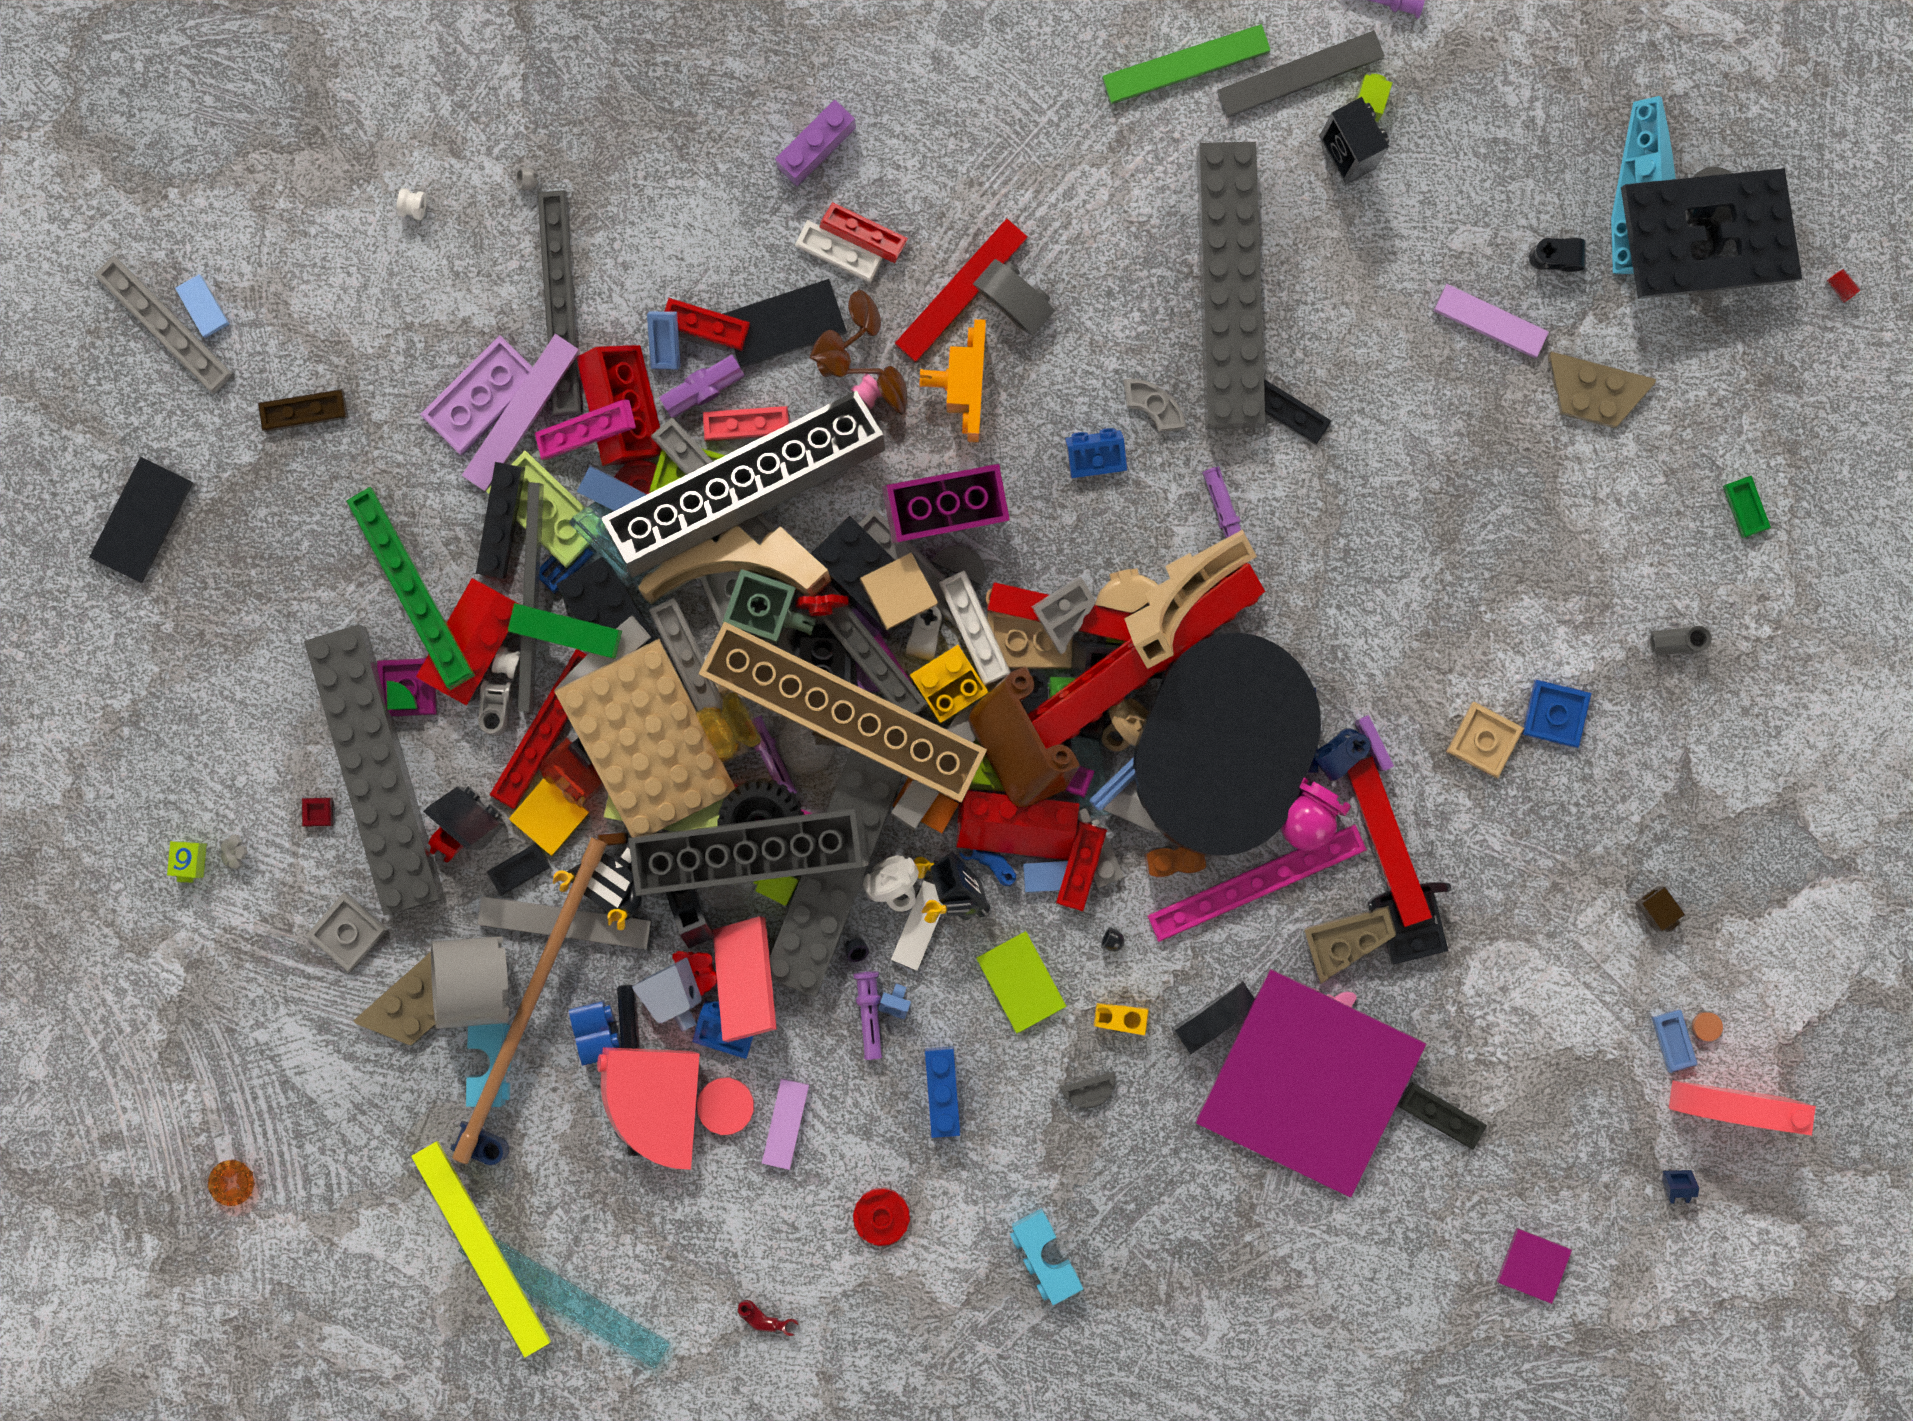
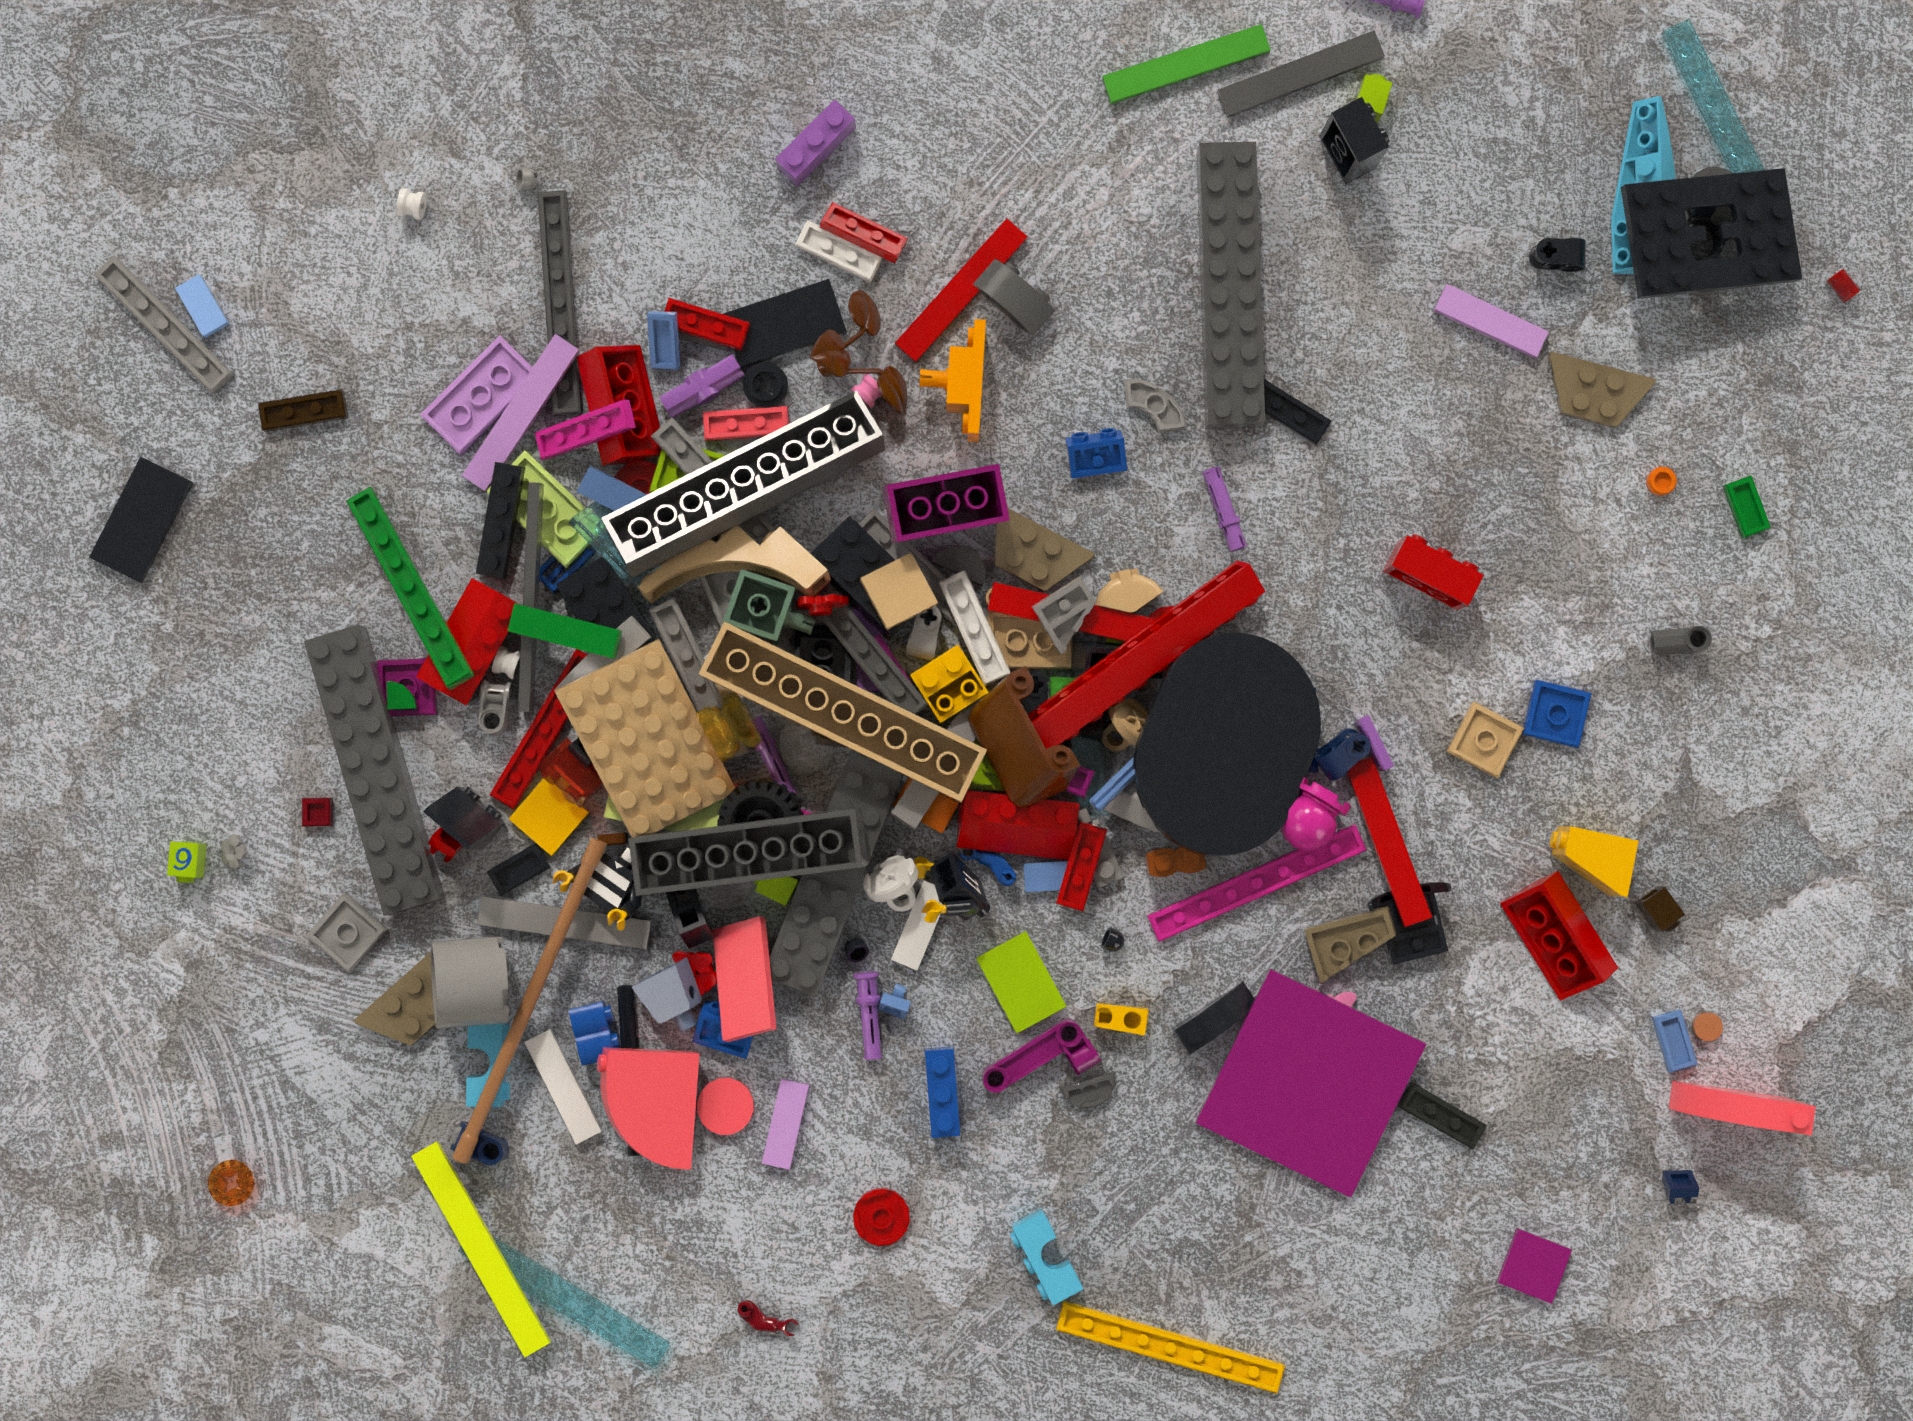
tan arch [1125,530,1257,669] -> none
none -> white tile [524,1029,603,1144]
none -> black gear [743,363,788,408]
none -> magenta piece [982,1019,1102,1093]
none -> dark tan wing [995,508,1095,592]
none -> yellow tile [1056,1300,1285,1394]
none -> red brick [1382,534,1484,611]
none -> red slope [1500,870,1618,1001]
none -> yellow slope [1549,826,1639,897]
none -> orange tile [1646,467,1677,496]
none -> clear light blue tile [1661,18,1765,173]

